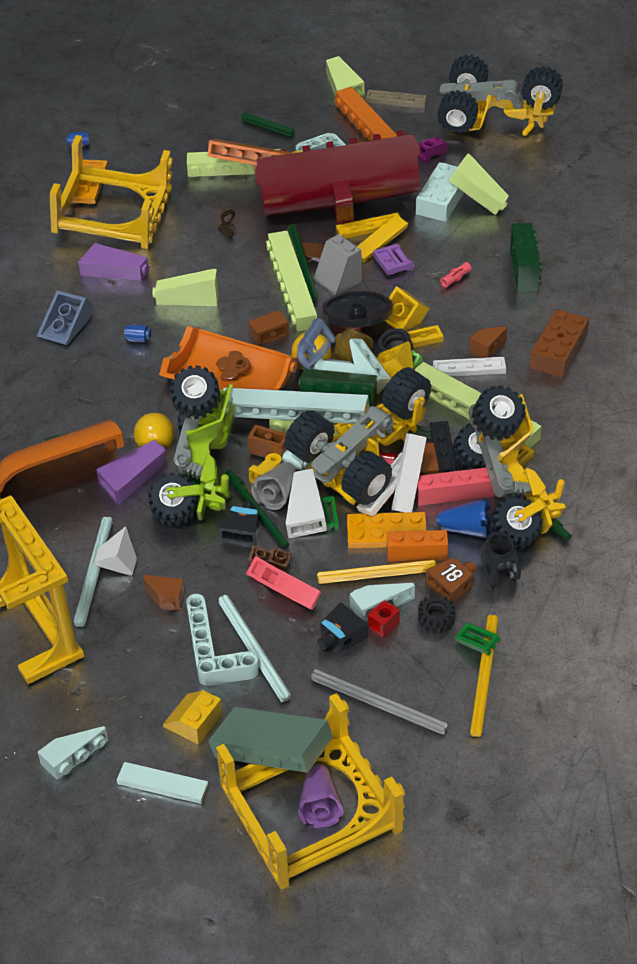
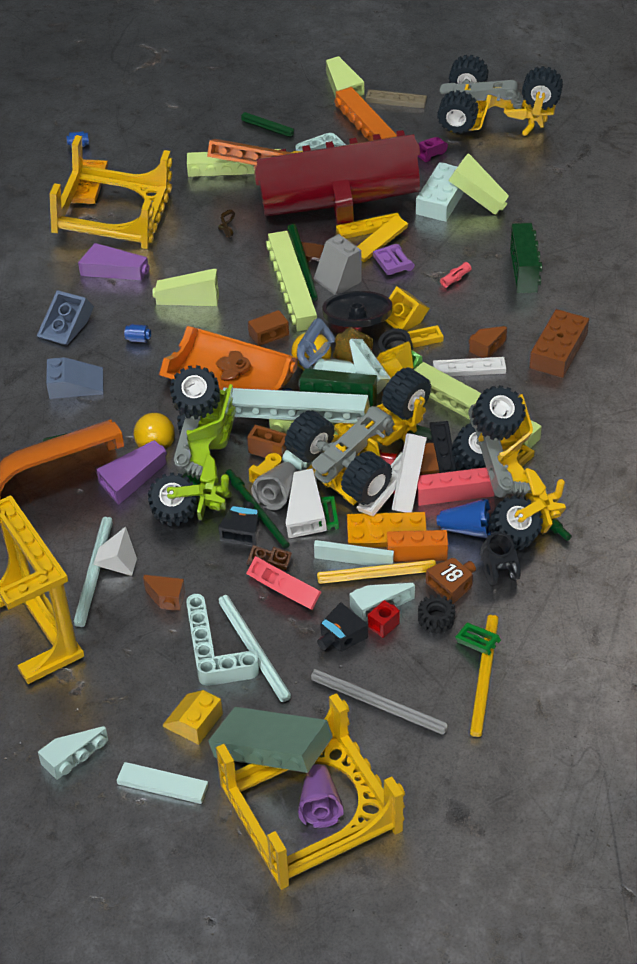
none -> sand blue slope [46,357,104,399]
none -> light aqua tile [314,540,394,566]

